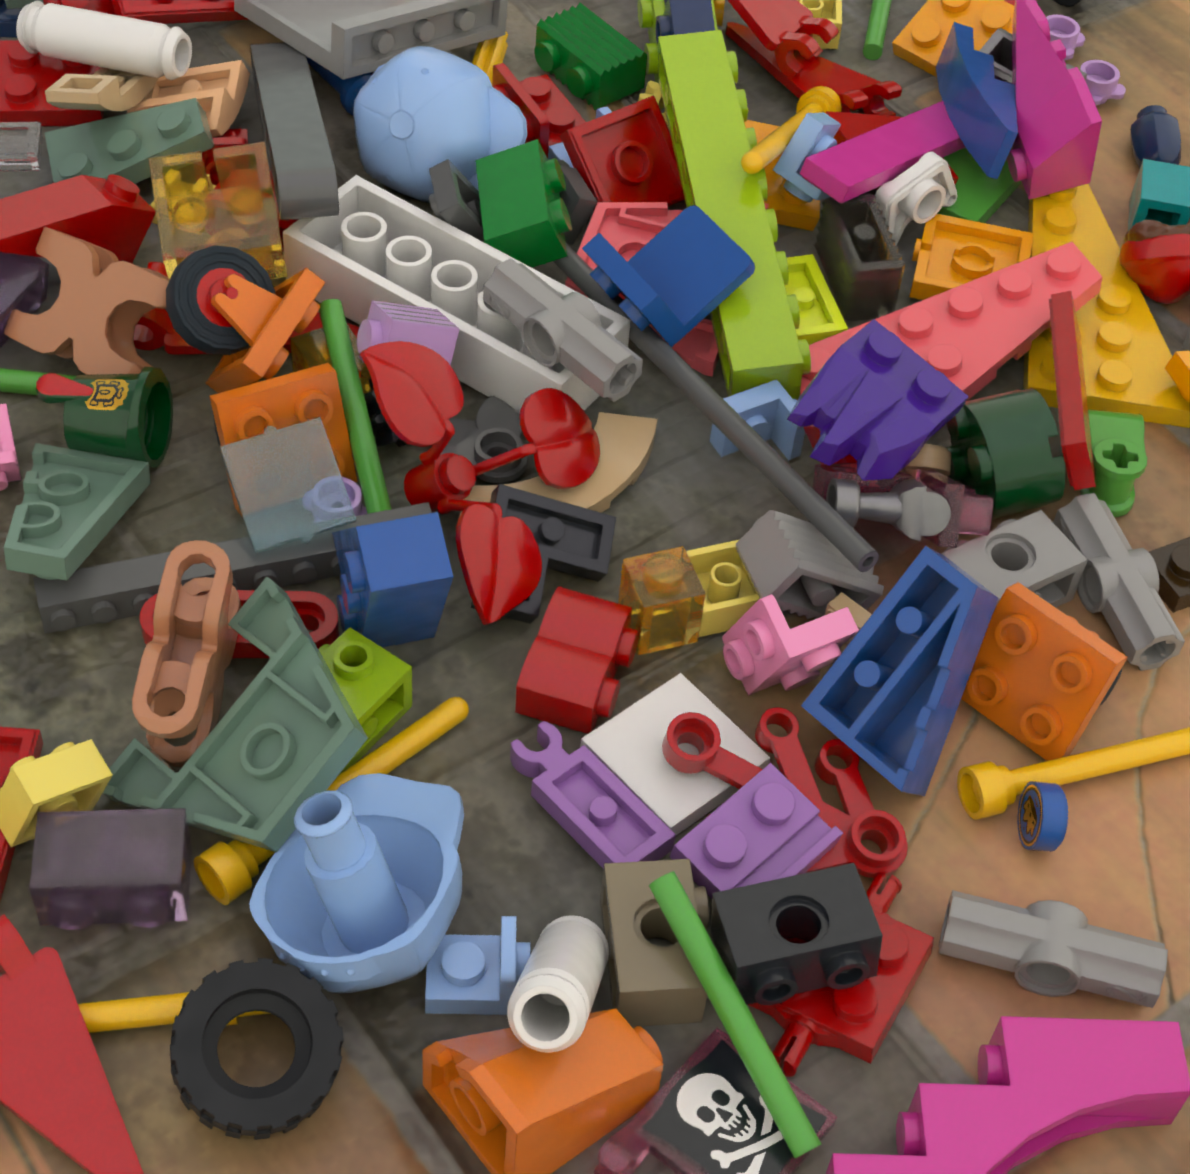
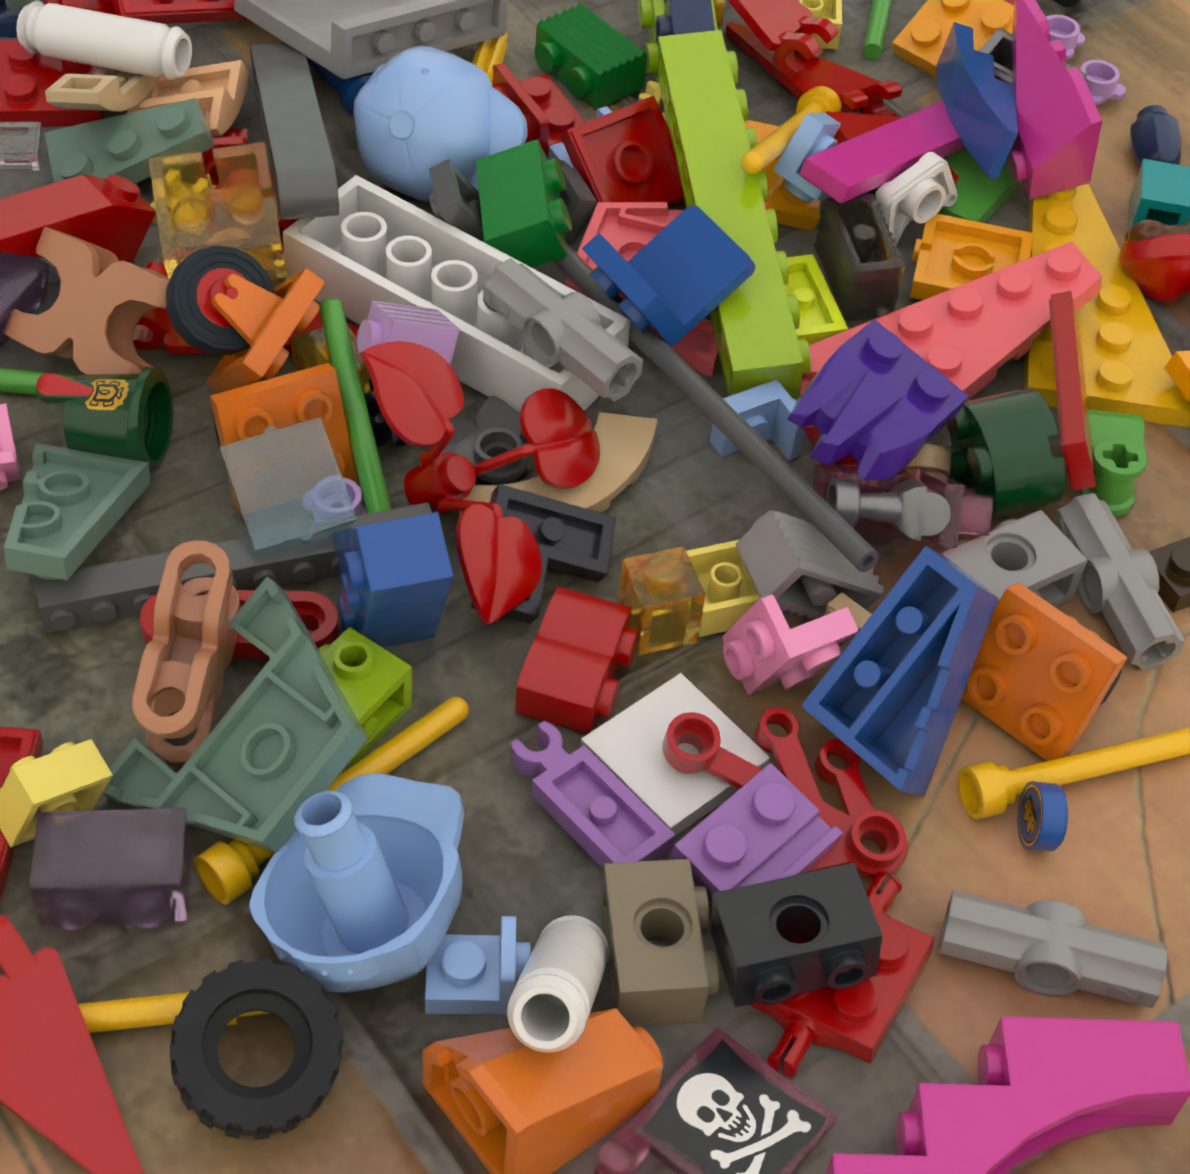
bright green piece [648,871,822,1159] -> none

